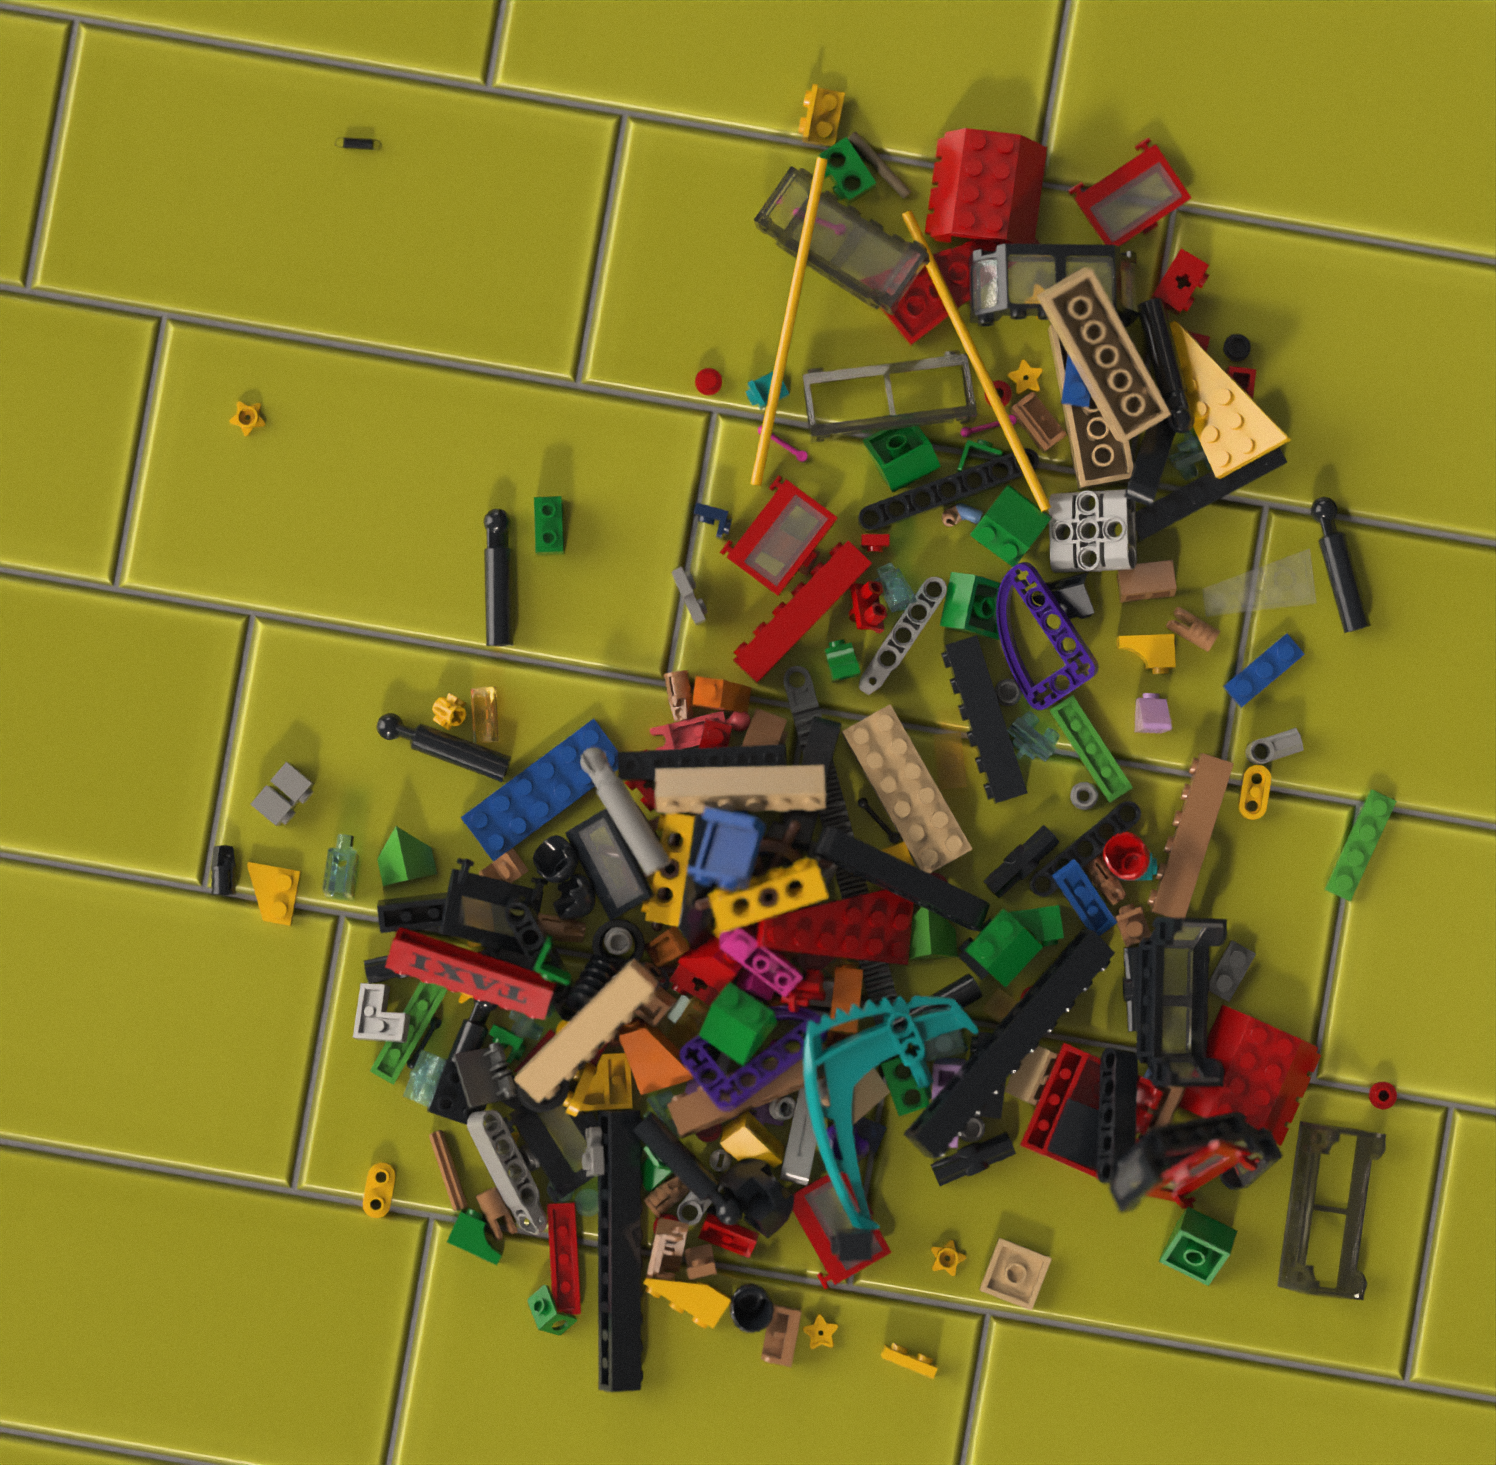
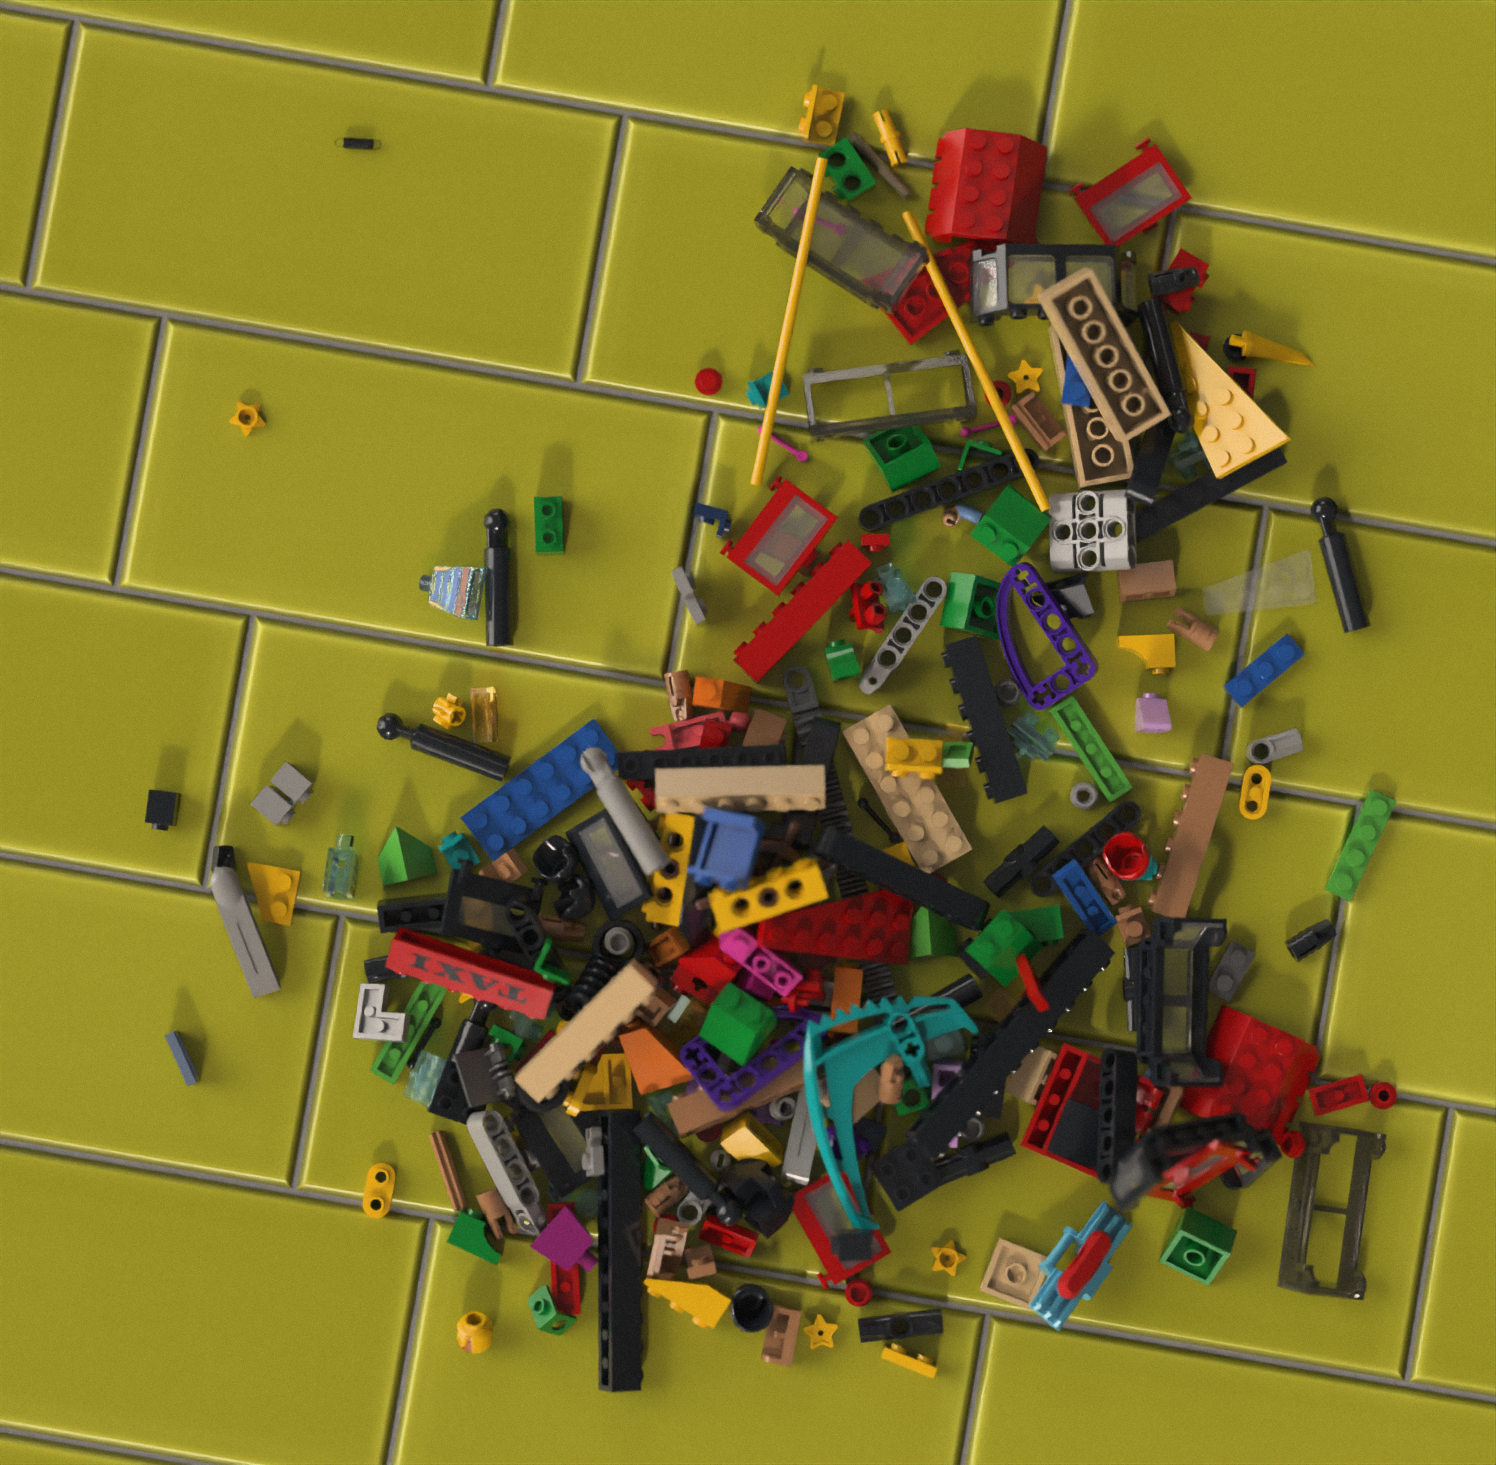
none -> black brick [145,789,180,831]
none -> sand blue tile [165,1031,200,1086]
none -> light grey piece [210,867,281,999]
none -> clear light blue torso [419,566,487,620]
none -> teal bracket [439,831,481,870]
none -> yellow head [457,1311,493,1353]
none -> magenta torso [530,1205,599,1272]
none -> red plate [845,1279,872,1307]
none -> black piece [858,1308,944,1343]
none -> black bracket [870,1140,944,1211]
none -> yellow pin [872,109,908,167]
none -> medium nougat hinge [877,1053,905,1104]
none -> yellow bracket [885,737,943,779]
none -> bright green plate [942,742,974,769]
none -> red tile [1015,953,1050,1012]
none -> medium azure piece [1028,1201,1133,1330]
none -> black hinge [1147,267,1200,298]
none -> yellow bar [1229,330,1316,366]
none -> red plate [1280,1130,1305,1158]
none -> black hinge [1285,919,1337,963]
none -> red plate [1307,1074,1369,1116]

